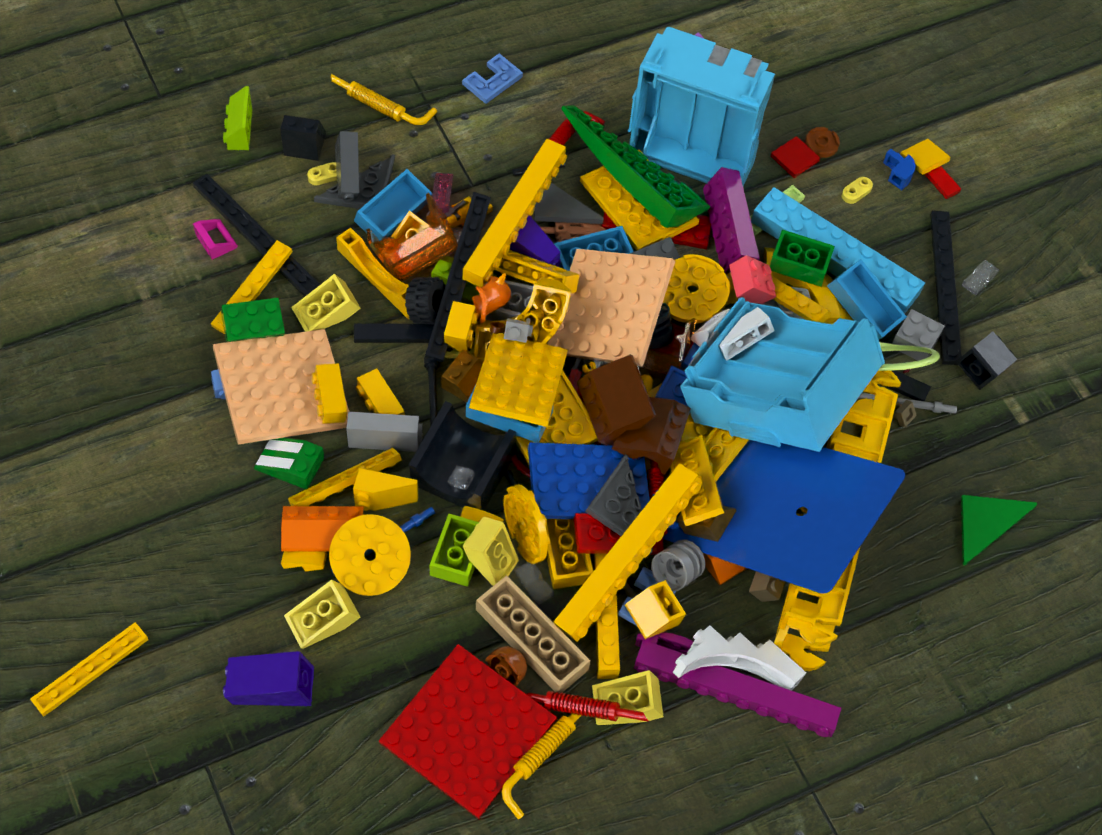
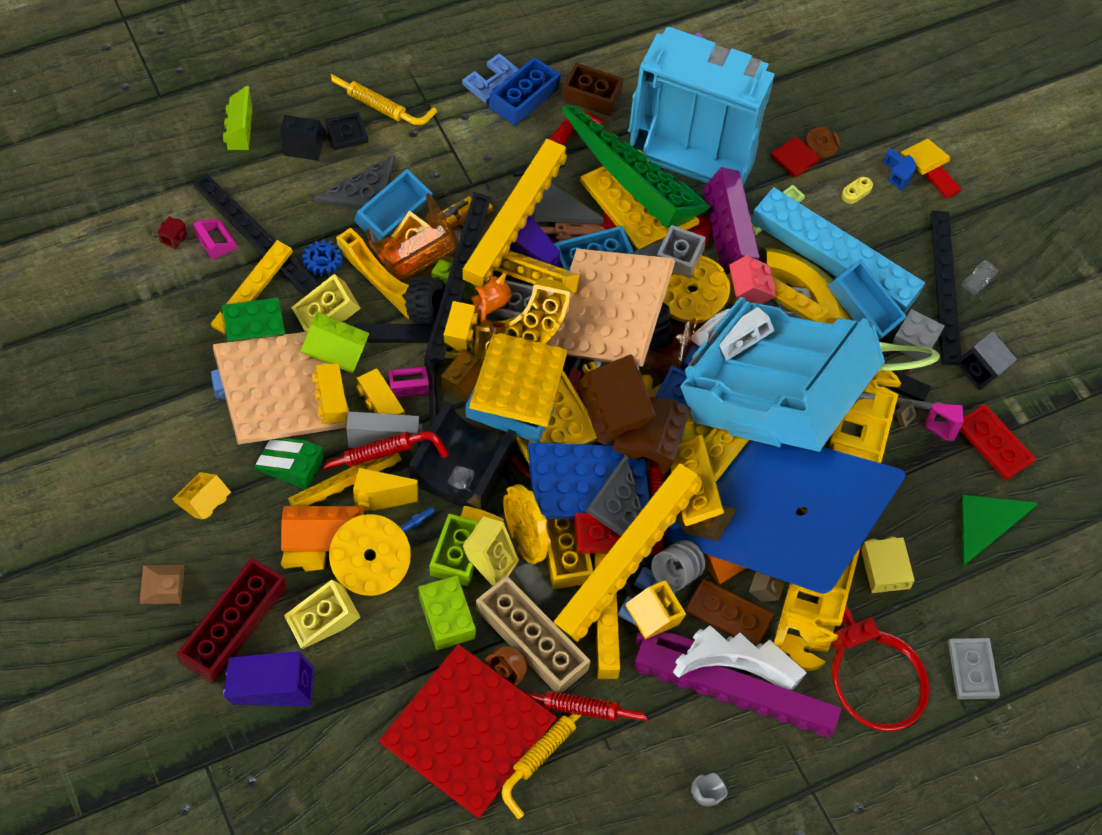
yellow plate [30,622,149,717] -> none
light yellow plate [307,162,337,185] -> none
dark grey slope [335,131,359,201] -> none
clear pink plate [431,173,453,214] -> none
light grey bracket [503,318,533,343] -> none
light yellow slope [592,670,664,725] -> none
green brick [770,229,835,287] -> none
none -> medium nougat slope [140,565,184,604]
none -> dark red brick [157,216,187,250]
none -> yellow slope [172,472,231,519]
none -> dark red brick [176,557,287,684]
none -> lime slope [300,311,369,374]
none -> blue gear [302,240,343,277]
none -> red piece [323,431,449,471]
none -> black plate [325,112,368,150]
none -> dark pink tile [388,366,429,398]
none -> lime brick [418,576,476,651]
none -> blue brick [489,57,561,126]
none -> reddish brown brick [562,62,624,116]
none -> light grey brick [657,225,706,278]
none -> dark orange tile [685,578,775,646]
none -> light grey hair [691,773,728,807]
none -> red brick [831,606,929,731]
none -> light yellow brick [861,537,915,593]
none -> dark pink tile [923,403,963,441]
none -> light grey plate [948,638,1000,699]
none -> red plate [959,404,1036,481]

